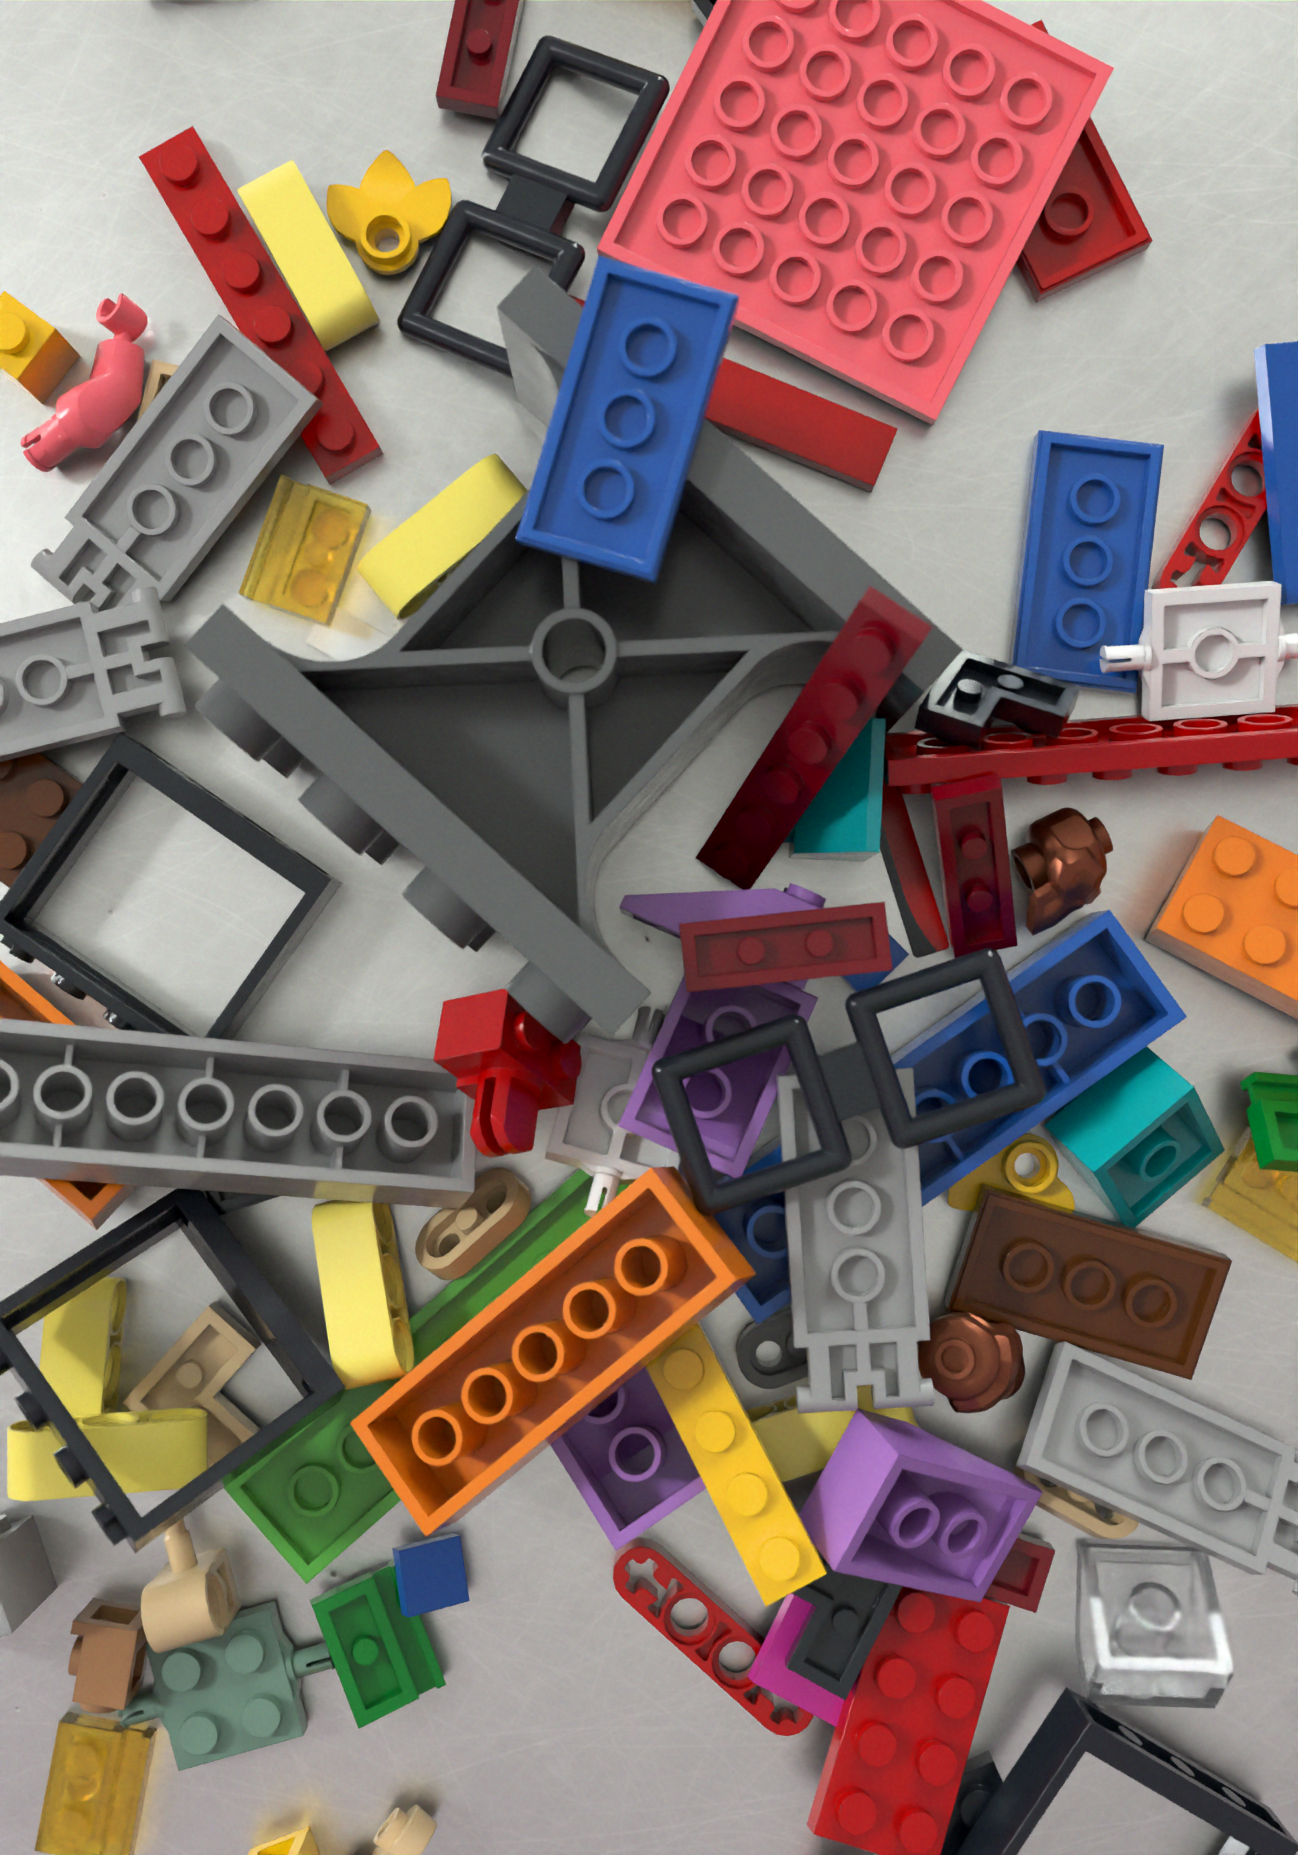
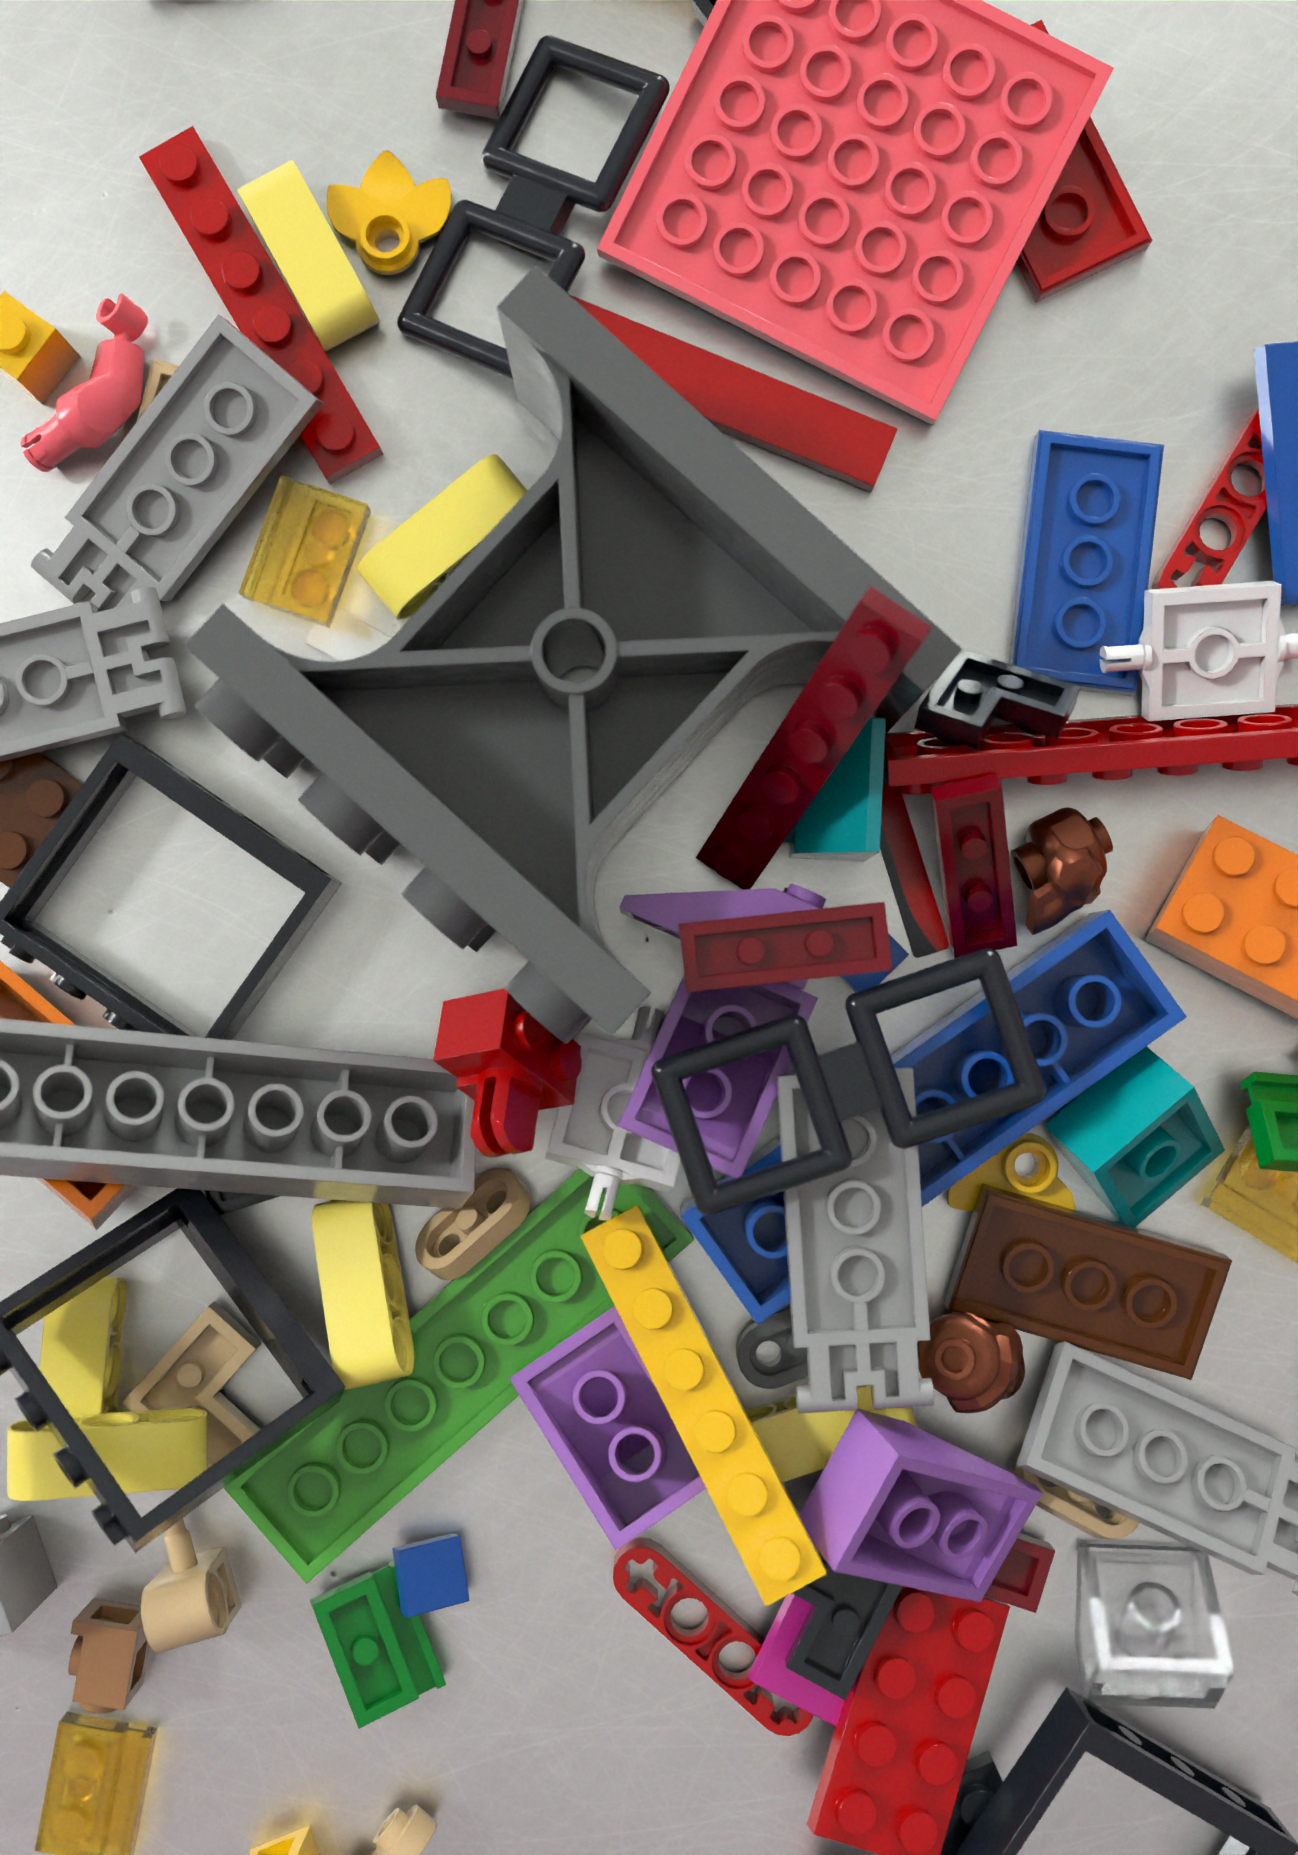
sand green plate [117,1601,335,1771] -> none
orange brick [350,1166,757,1537] -> none
blue tile [516,256,740,584] -> none

